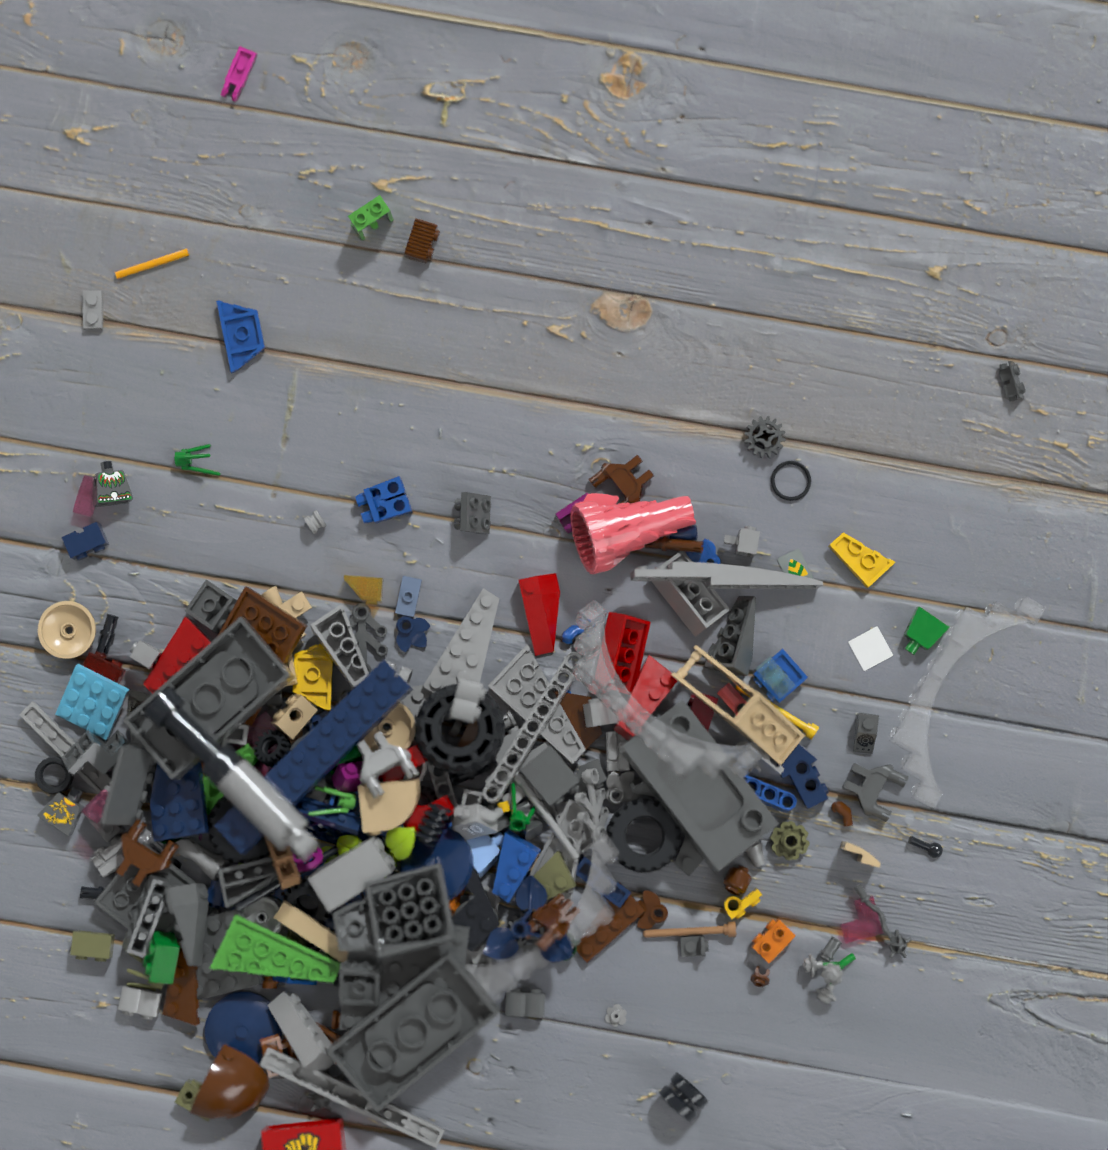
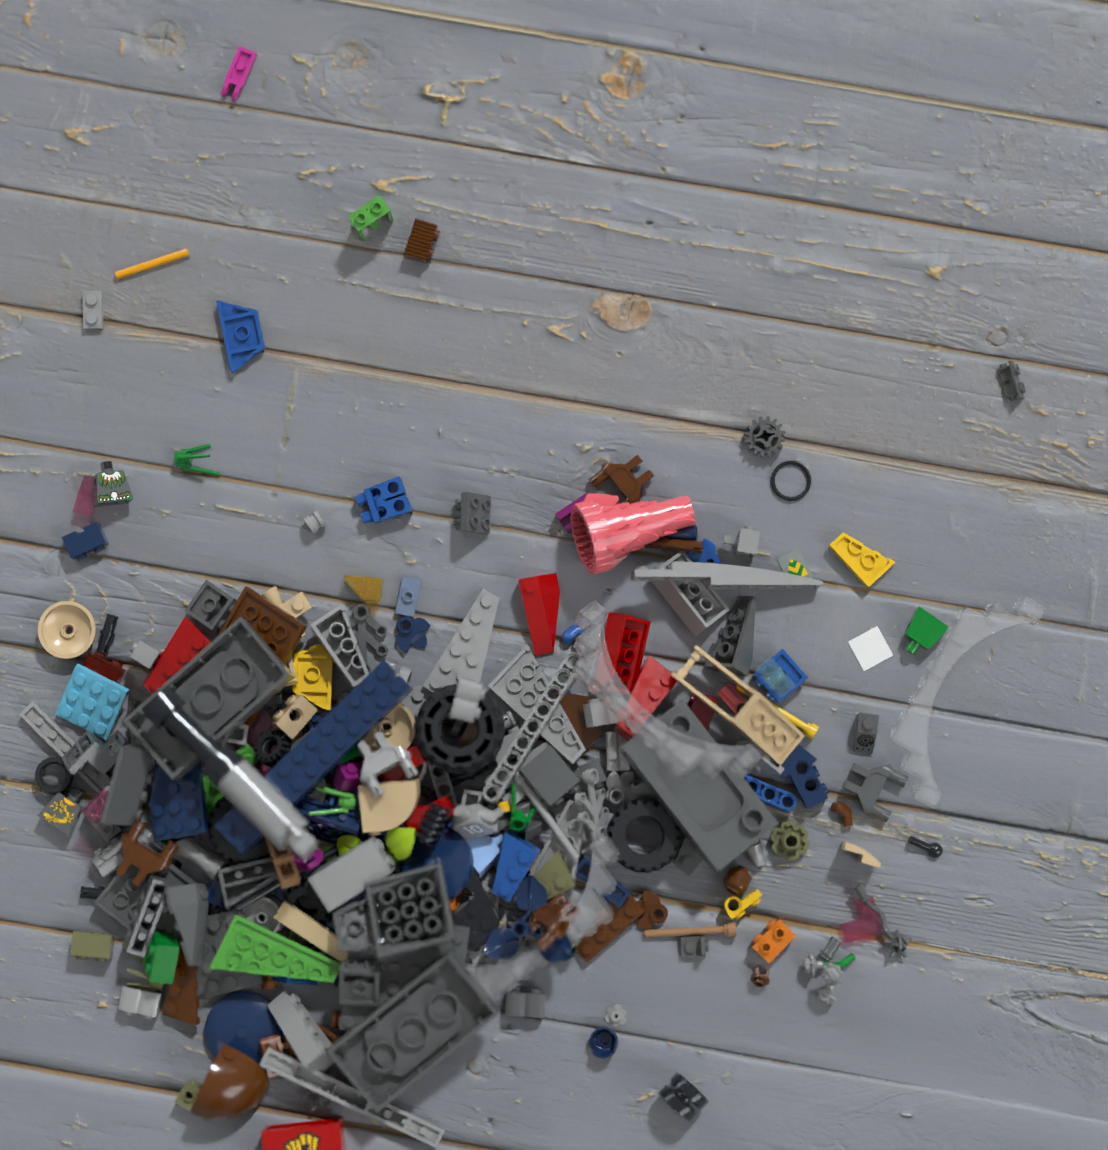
none -> dark blue hair [589,1026,618,1059]

